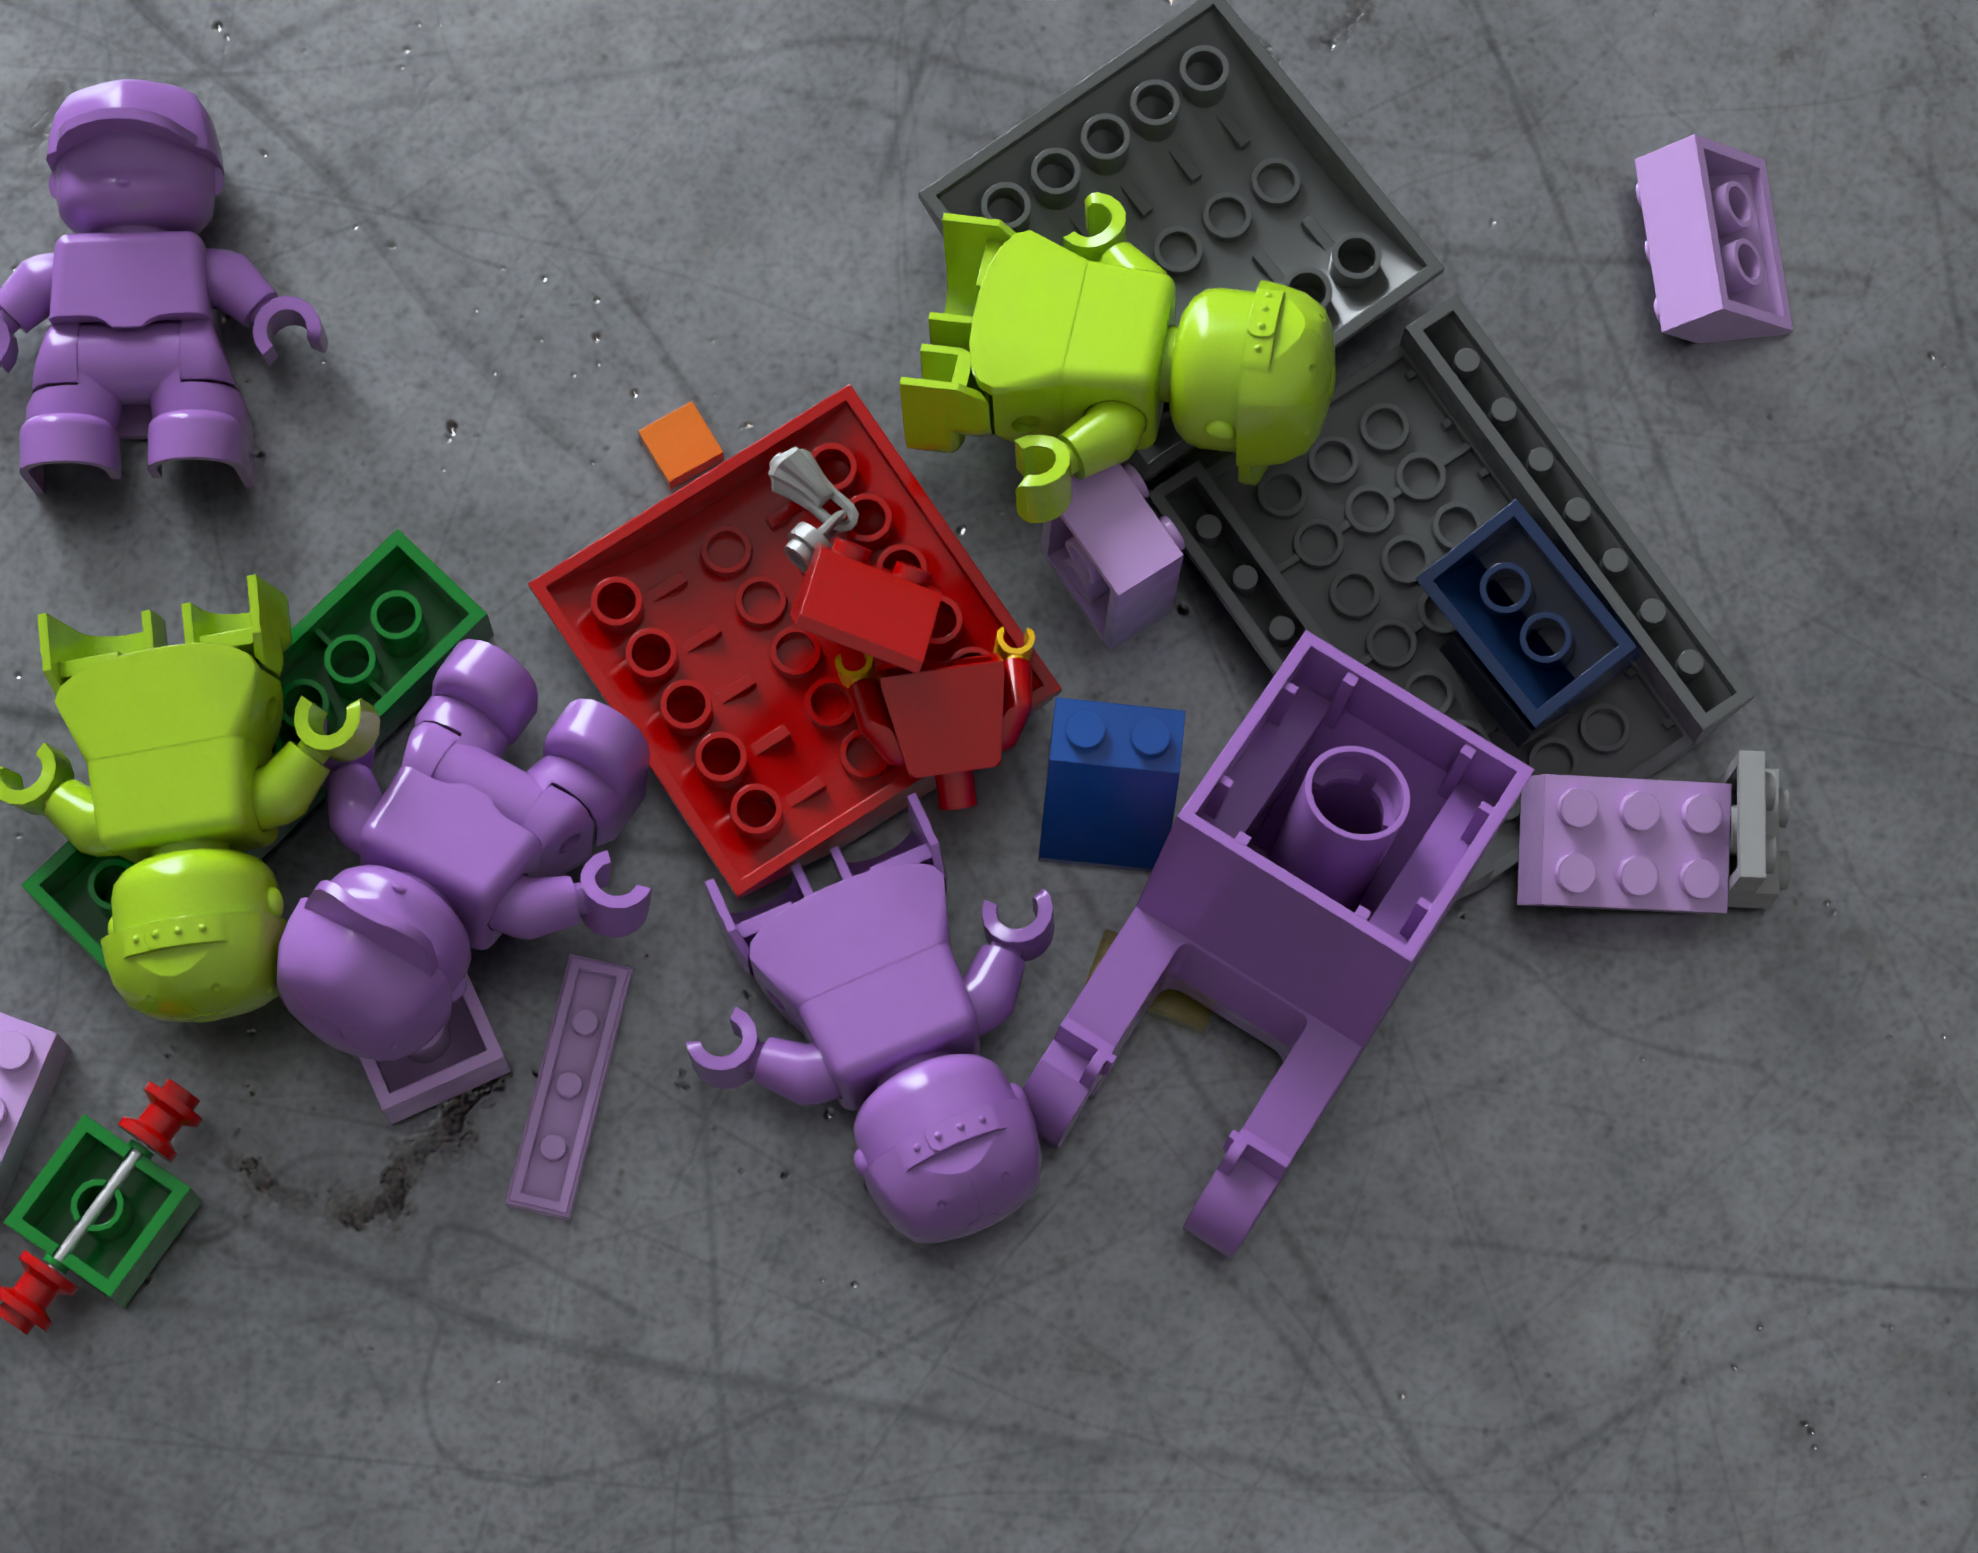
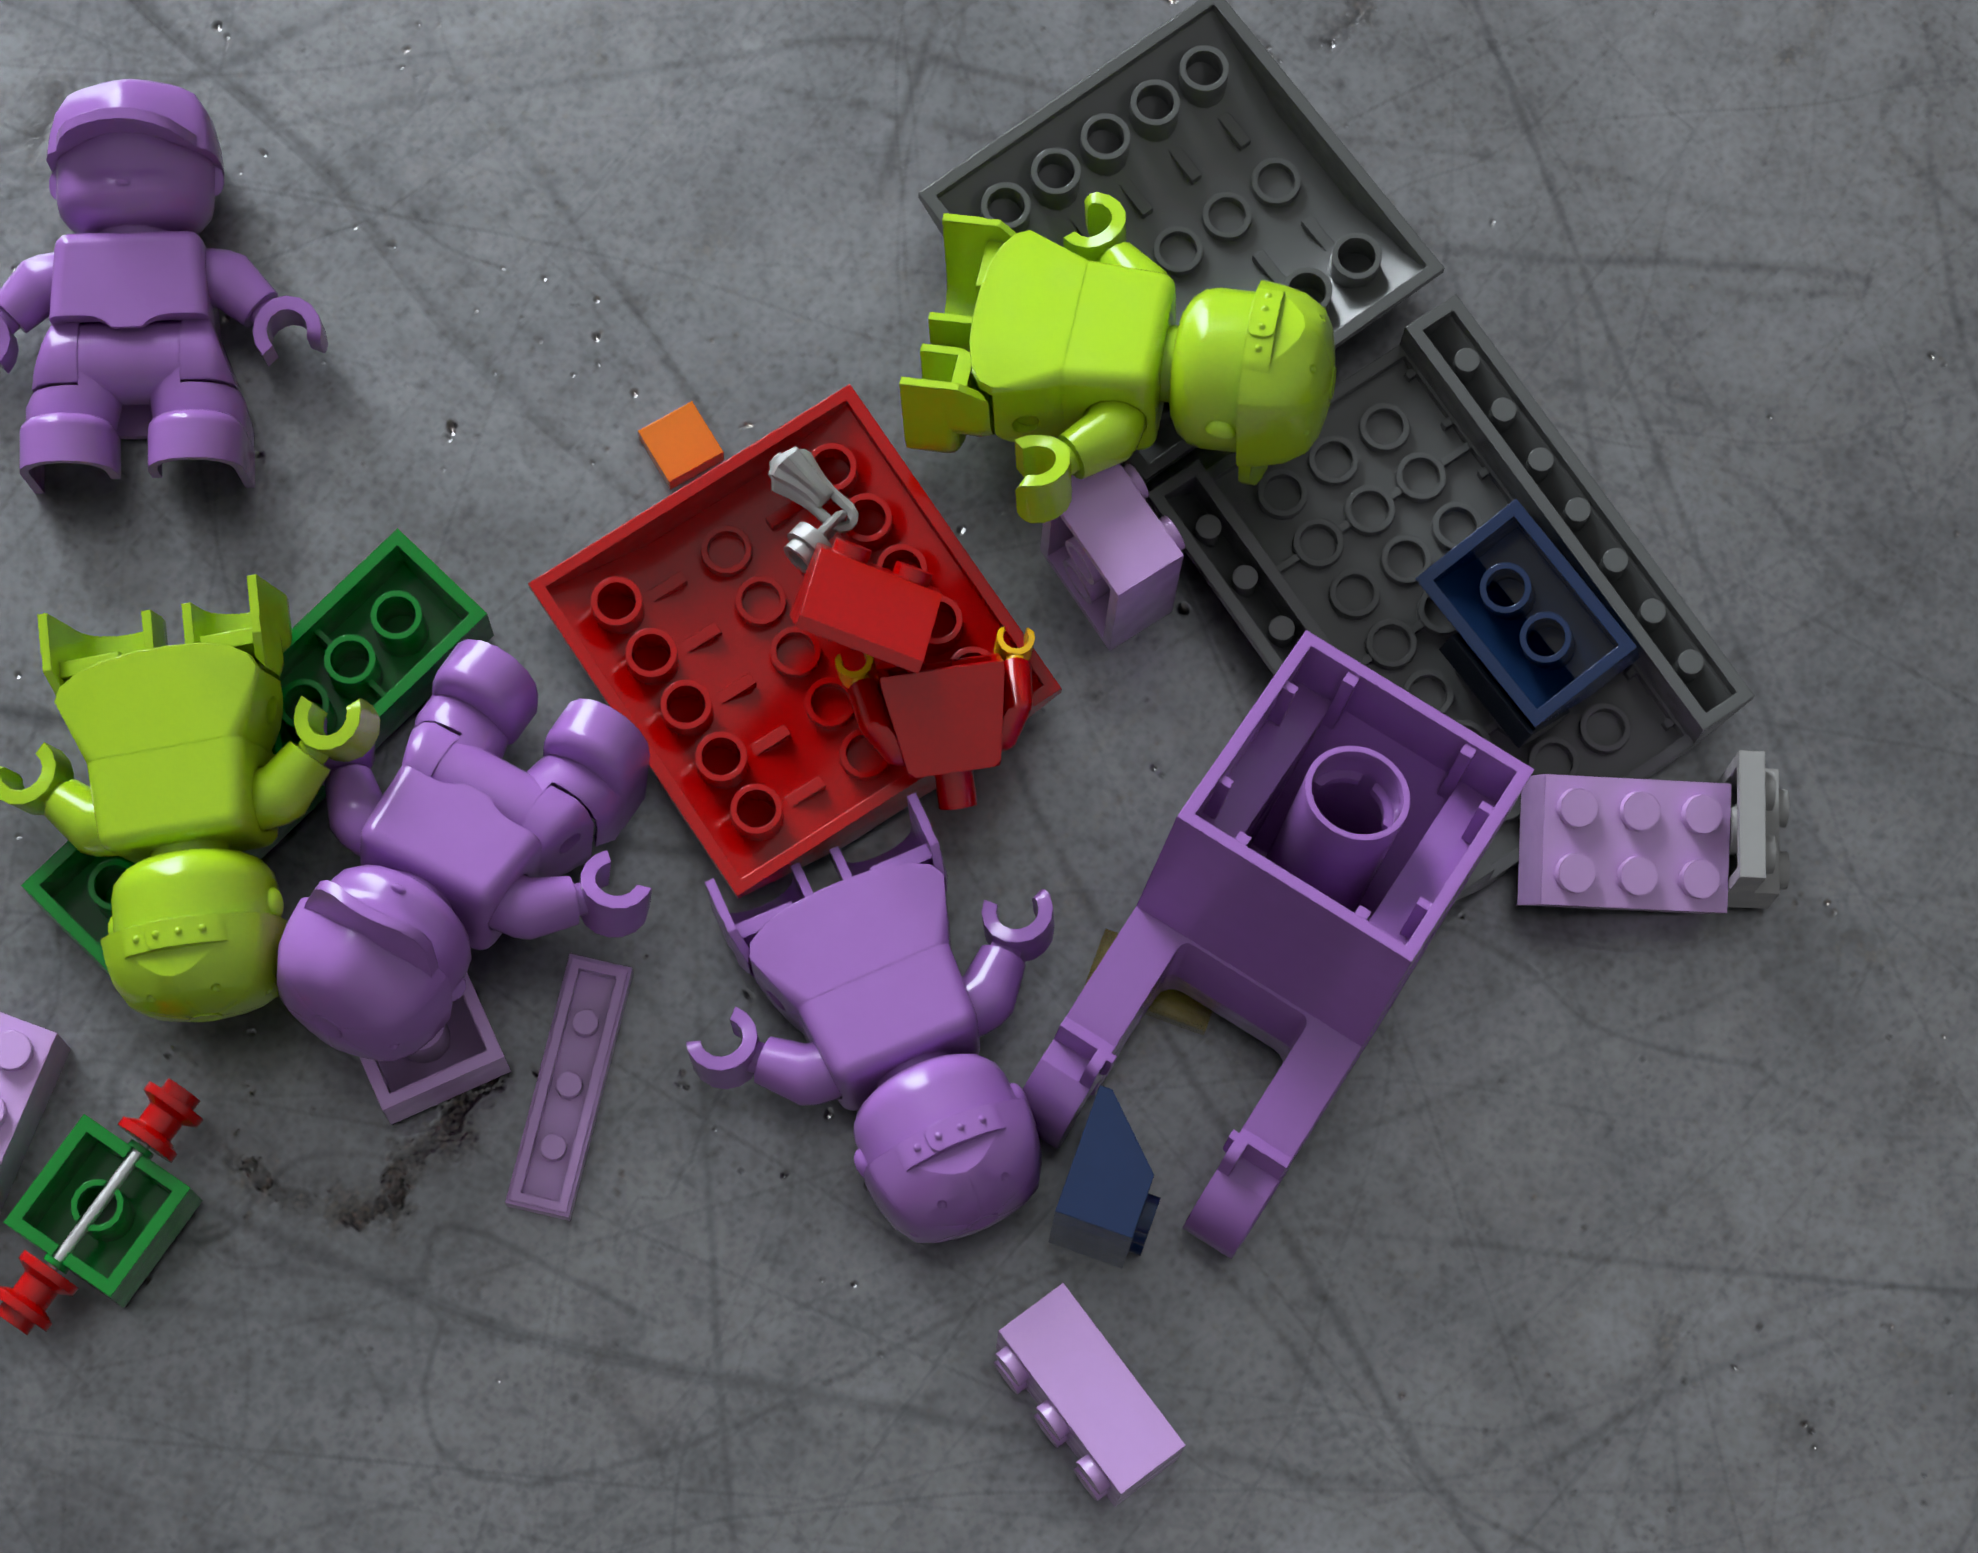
blue slope [1038,697,1186,872] -> none
lavender slope [1634,134,1793,344] -> none
none -> lavender brick [994,1283,1186,1507]
none -> dark blue slope [1049,1085,1161,1268]

